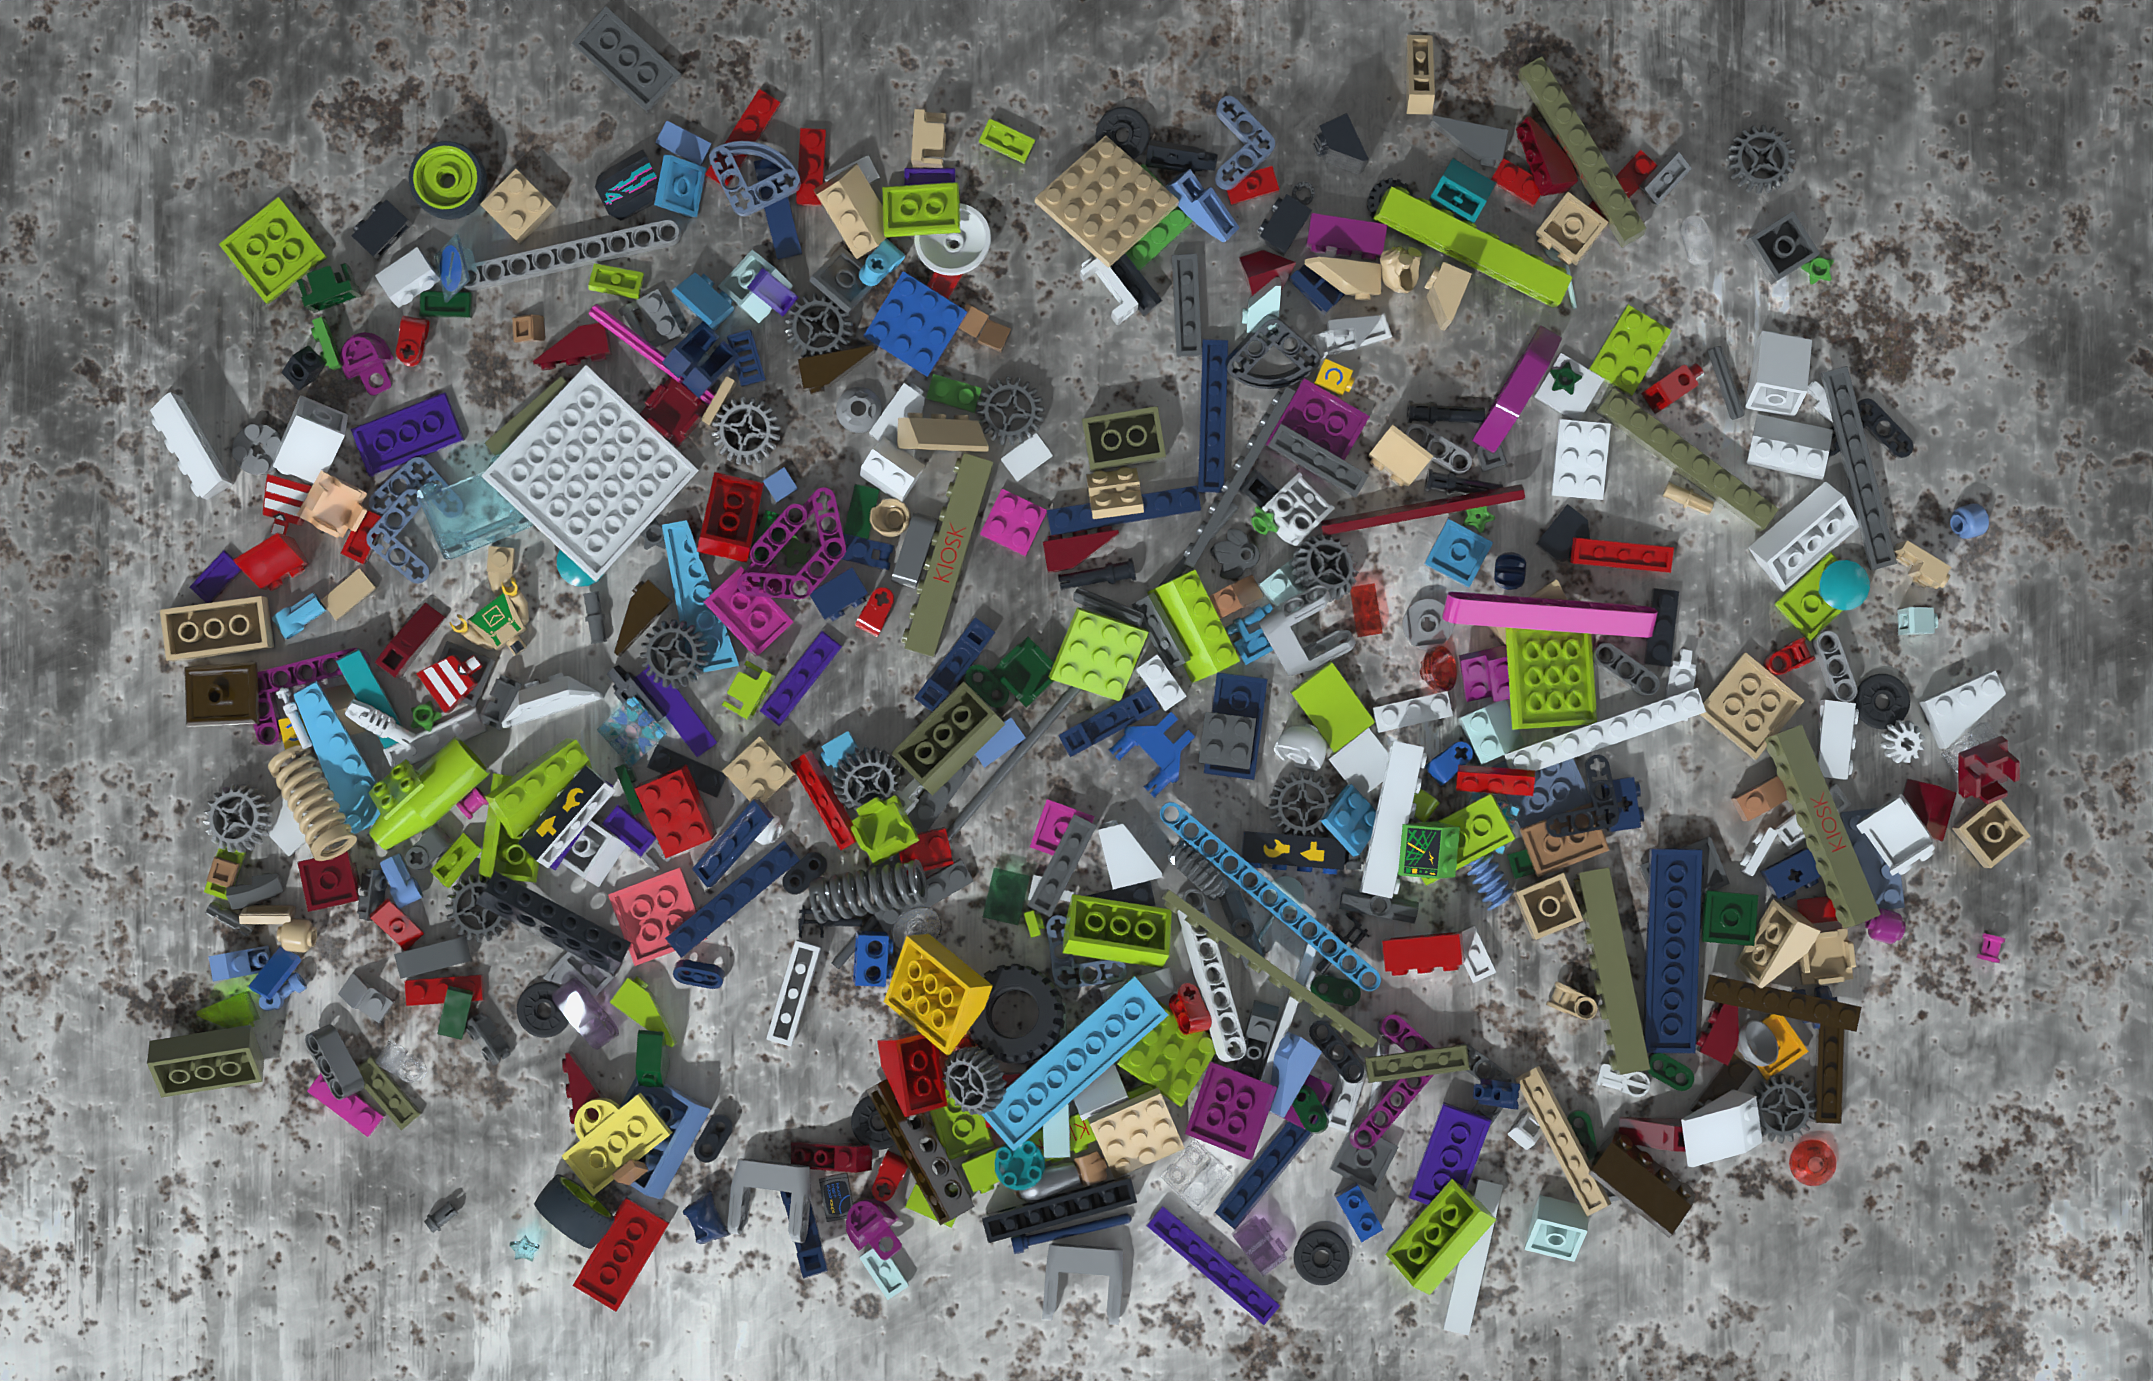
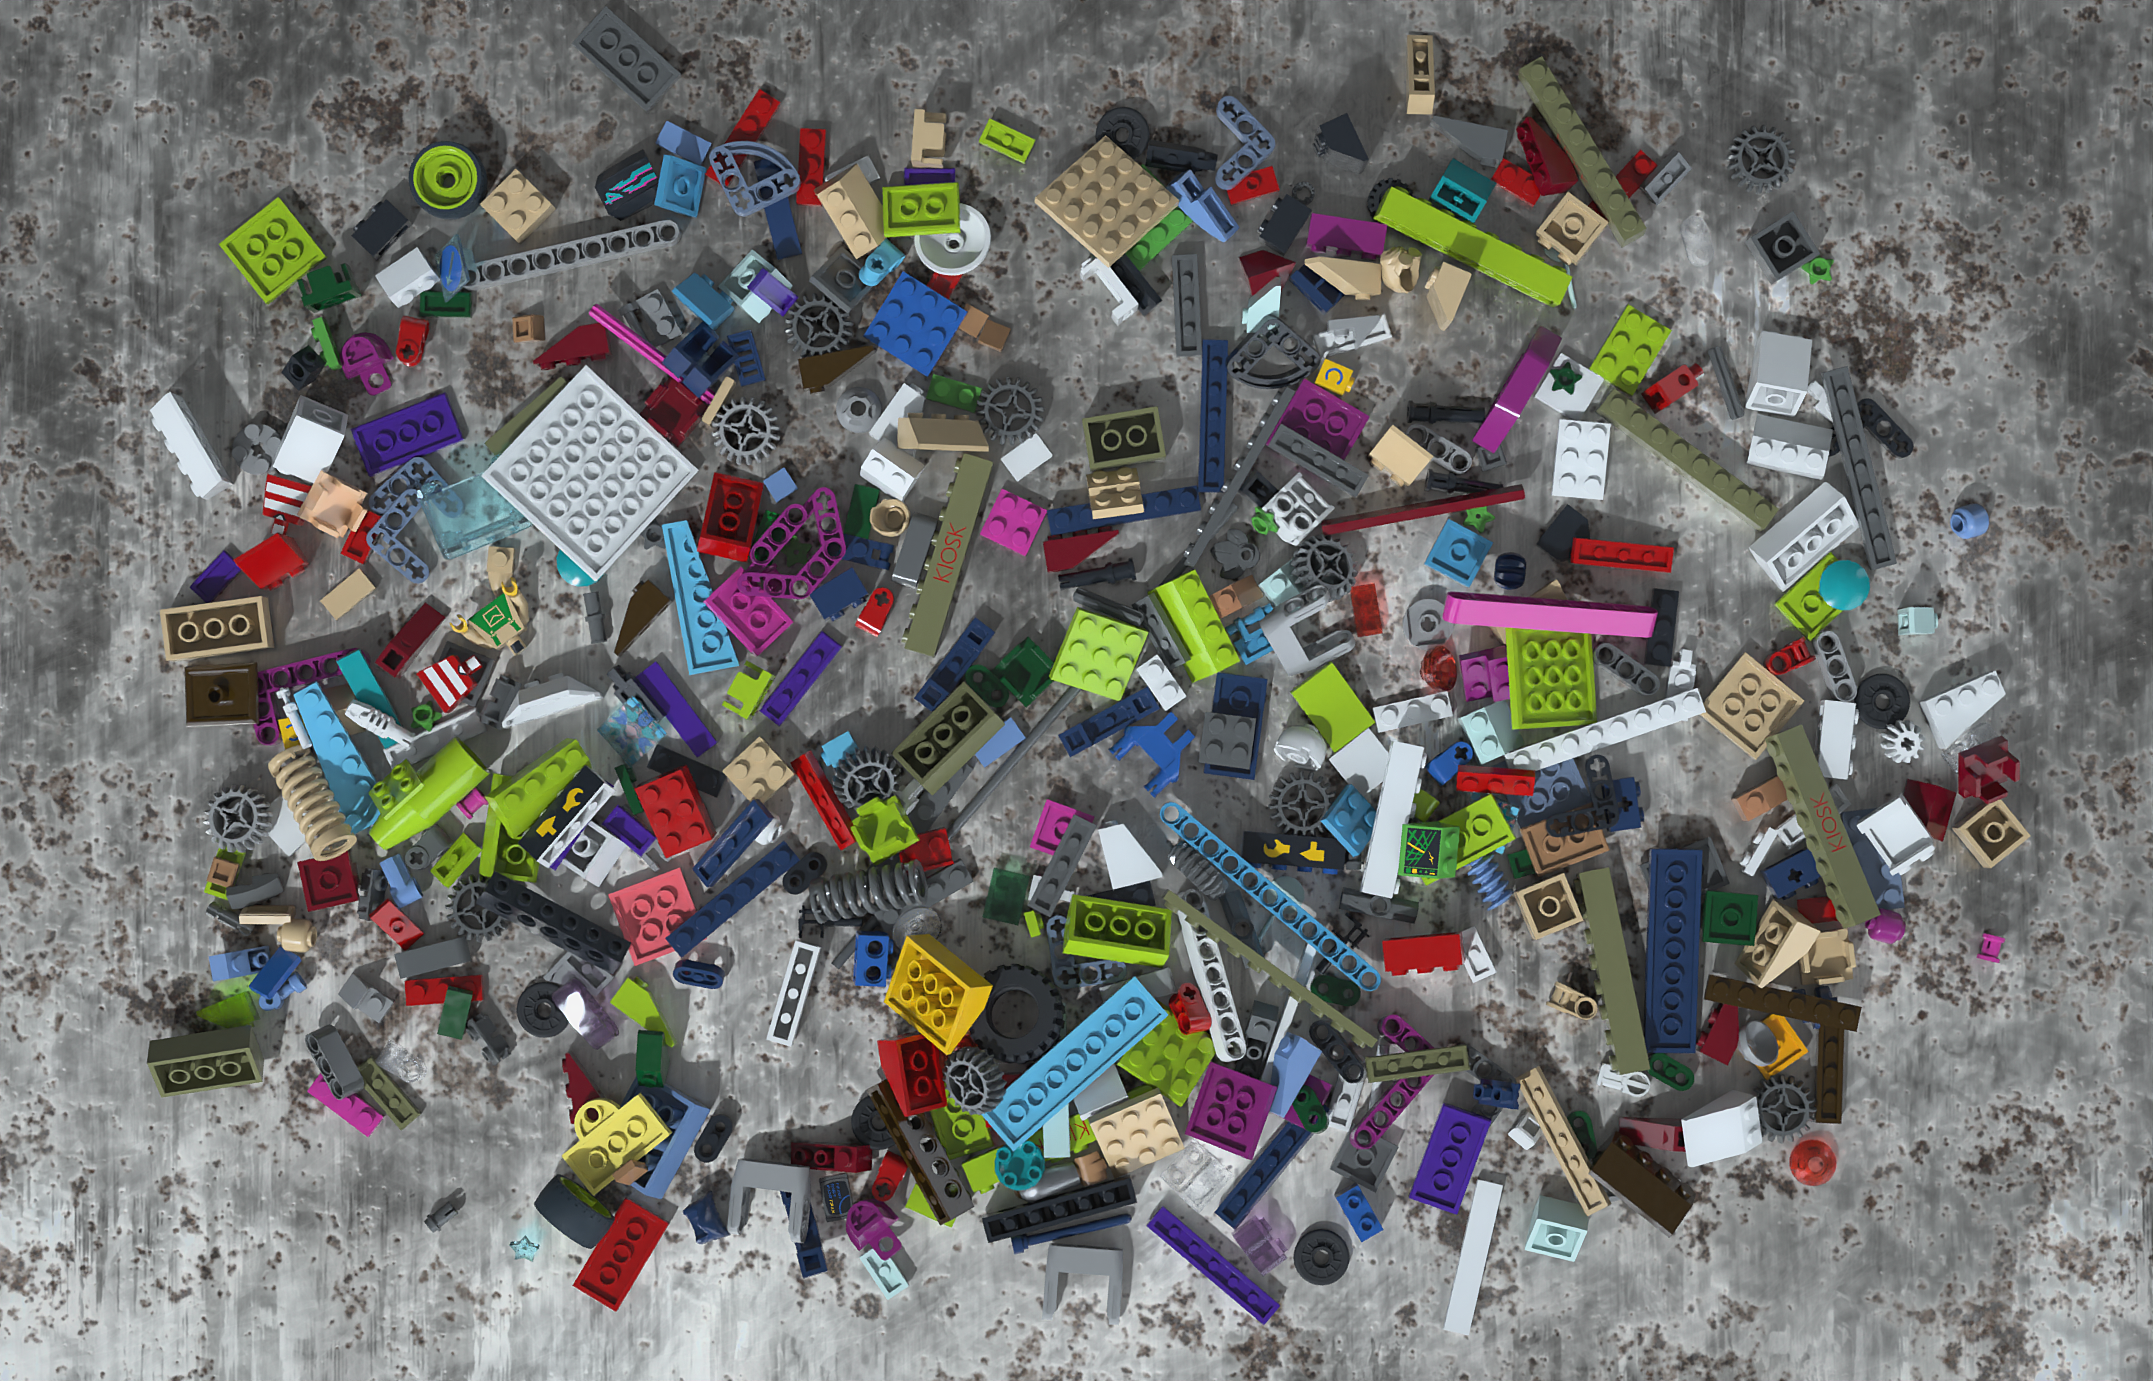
medium azure piece [271,592,327,640] -> none
lime plate [588,263,644,299] -> none
dark grey gear [640,619,709,689] -> none
lime slope [1385,1179,1497,1295] -> none
tan axle [1662,482,1714,515] -> none
dark brown plate [1690,1054,1754,1112] -> none
tan plate [1893,540,1951,589] -> none

